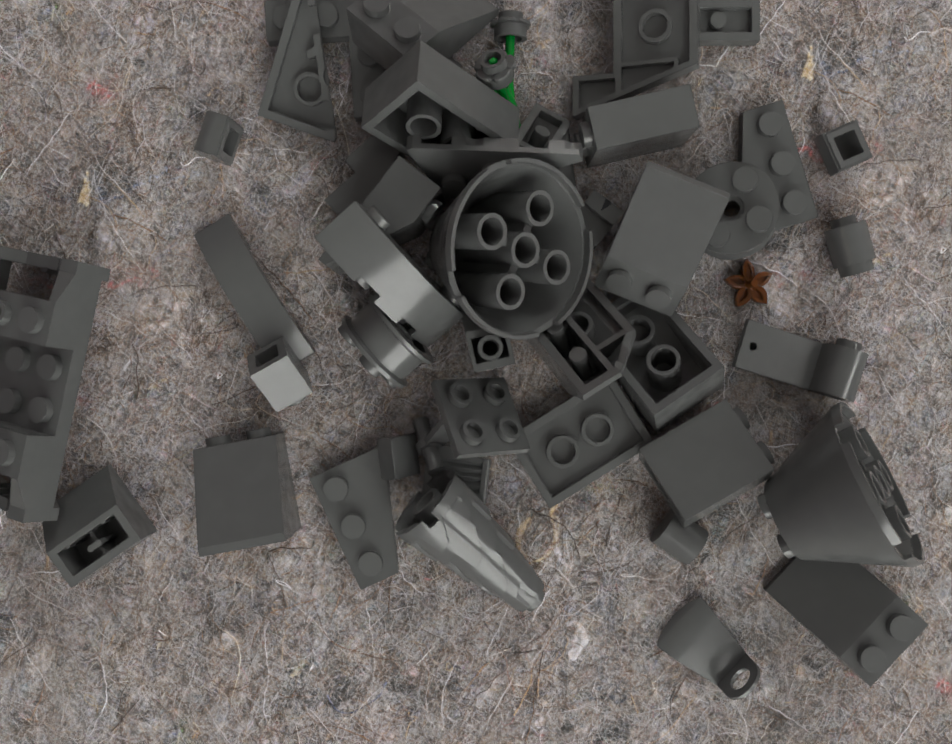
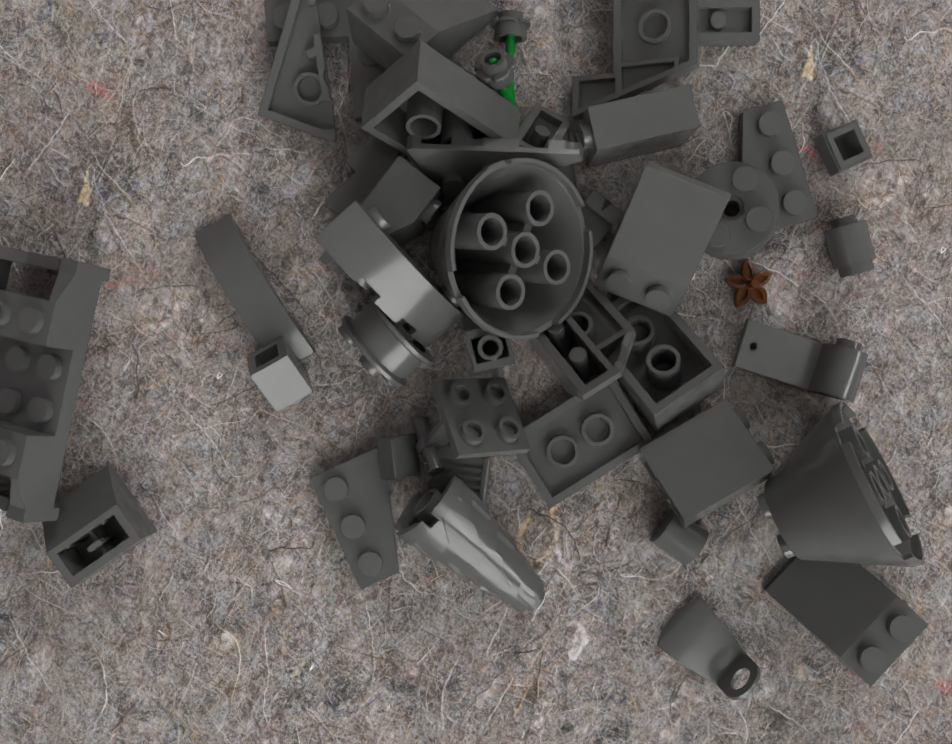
dark grey brick [193,111,244,166] -> none
dark grey slope [193,427,301,557] -> none

